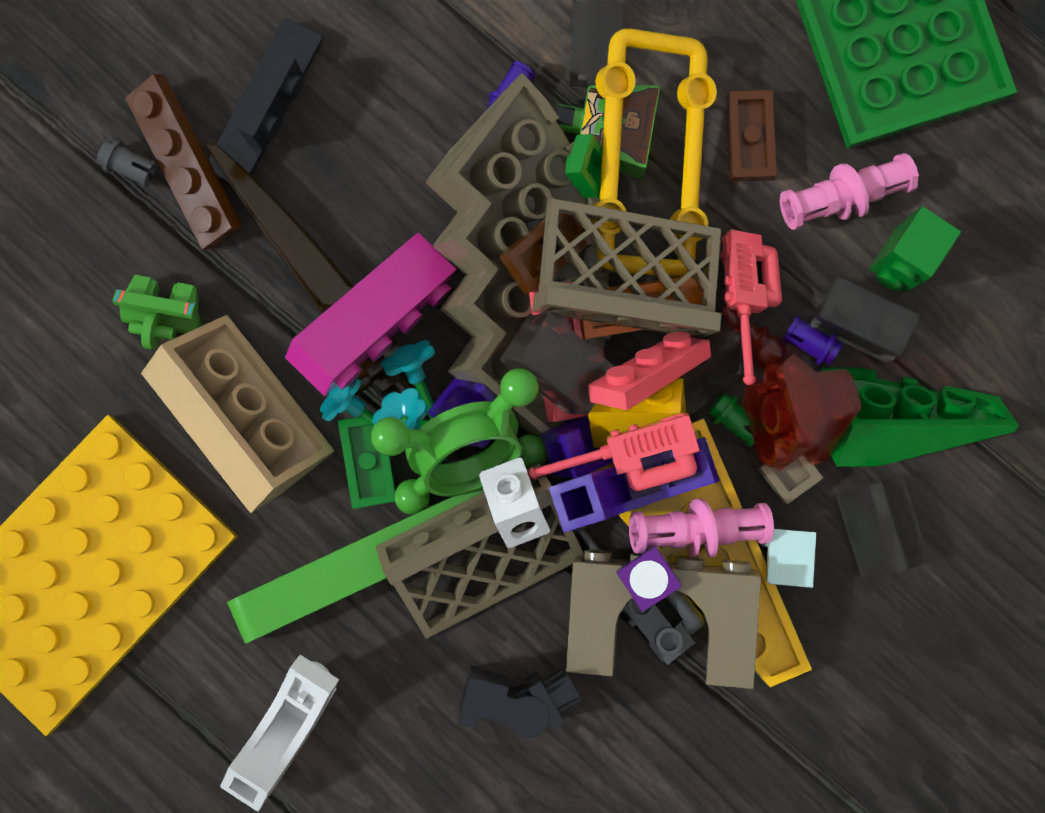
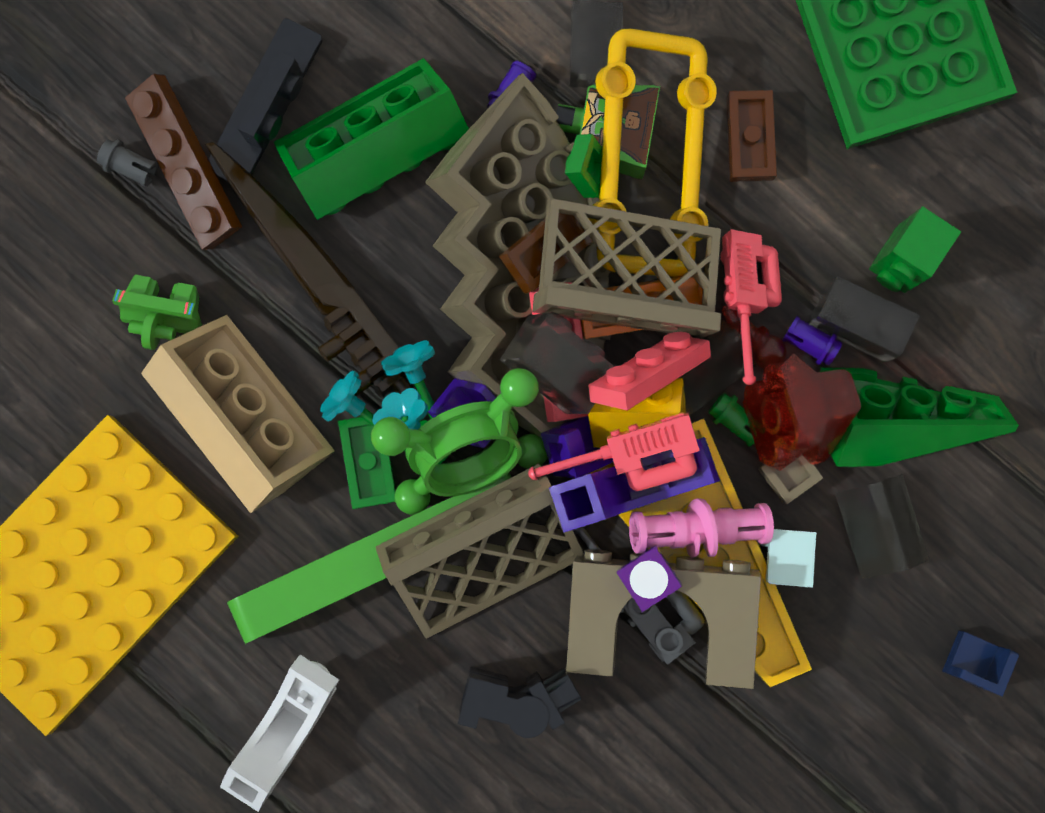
dark pink brick [285,232,457,396] -> none
white bracket [479,458,550,548] -> none
bright pink piece [780,153,919,230] -> none
none -> green slope [273,58,469,220]
none -> dark blue panel [942,630,1019,697]

